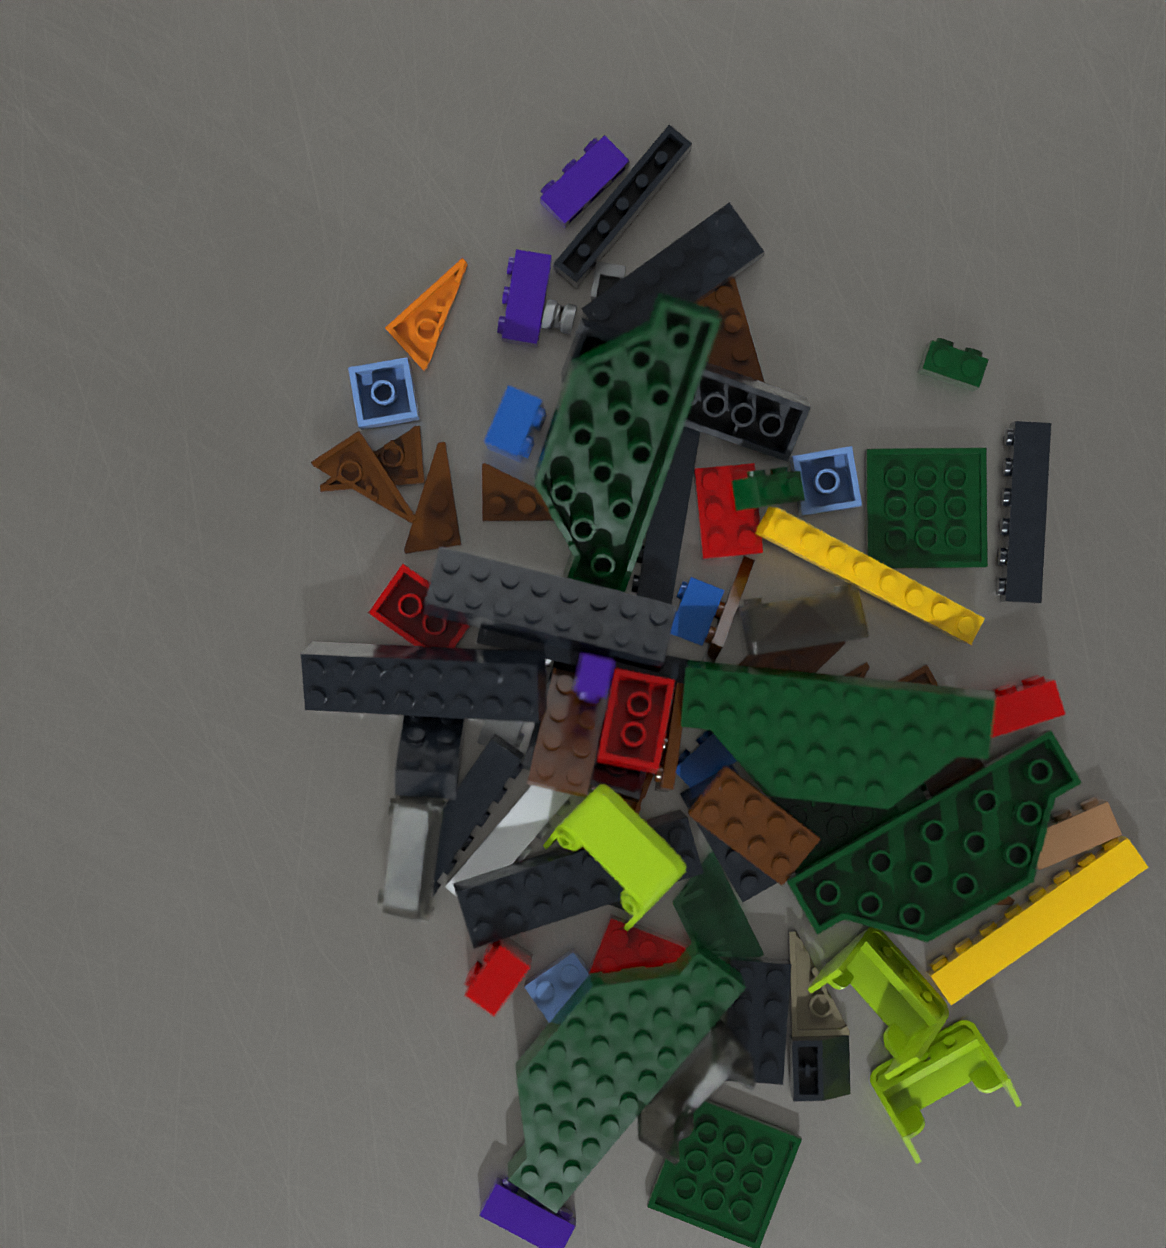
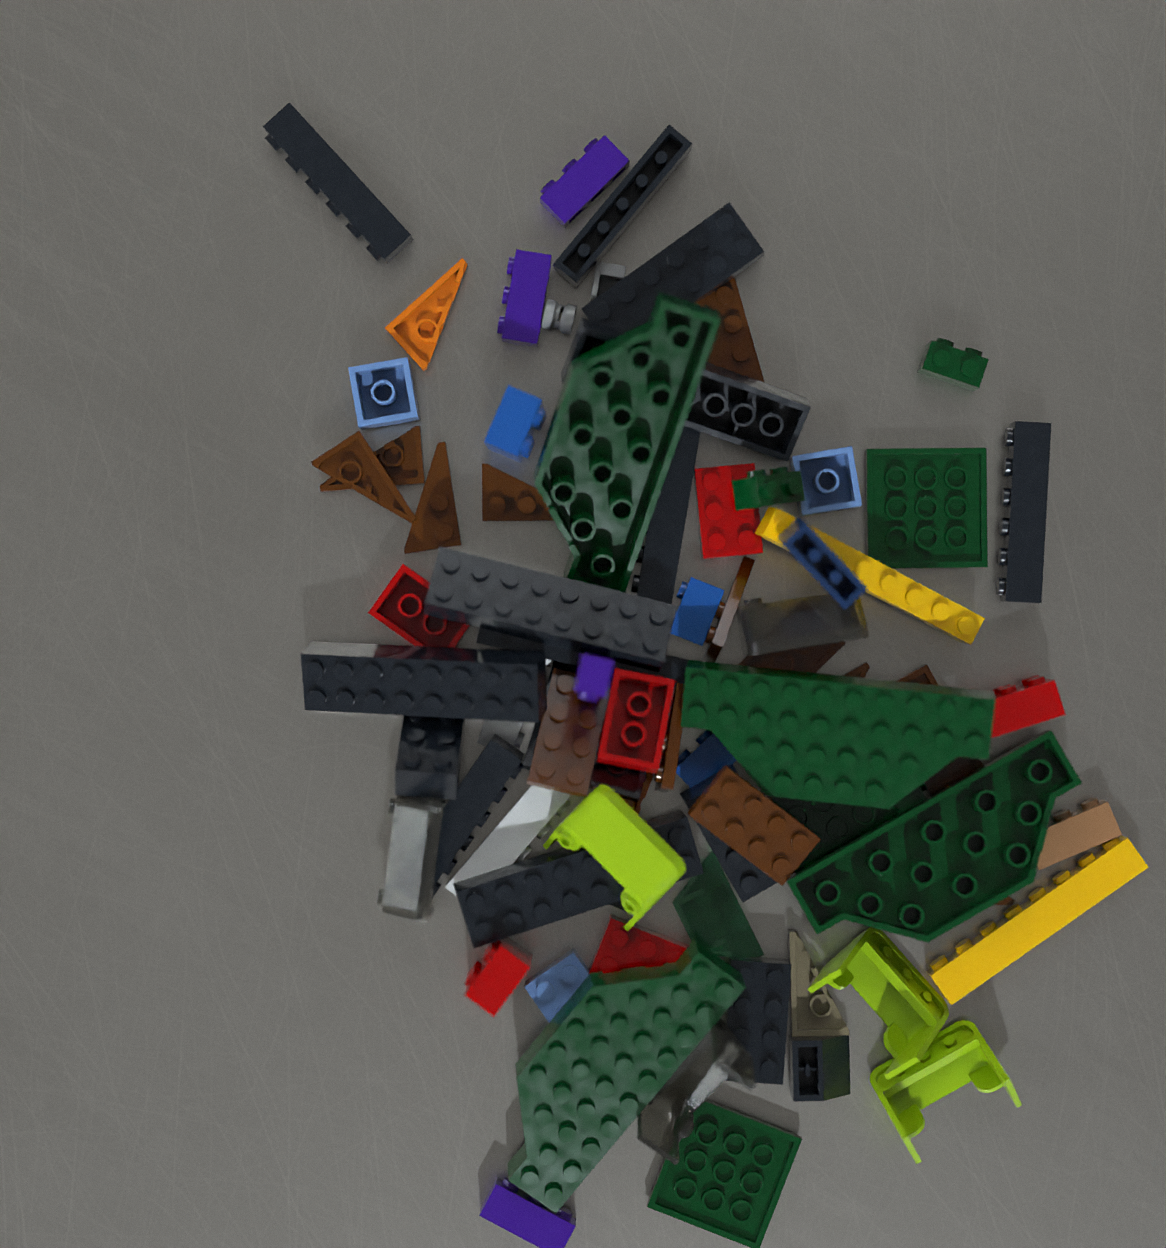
none -> black brick [263,102,413,264]
none -> dark blue brick [777,517,868,609]

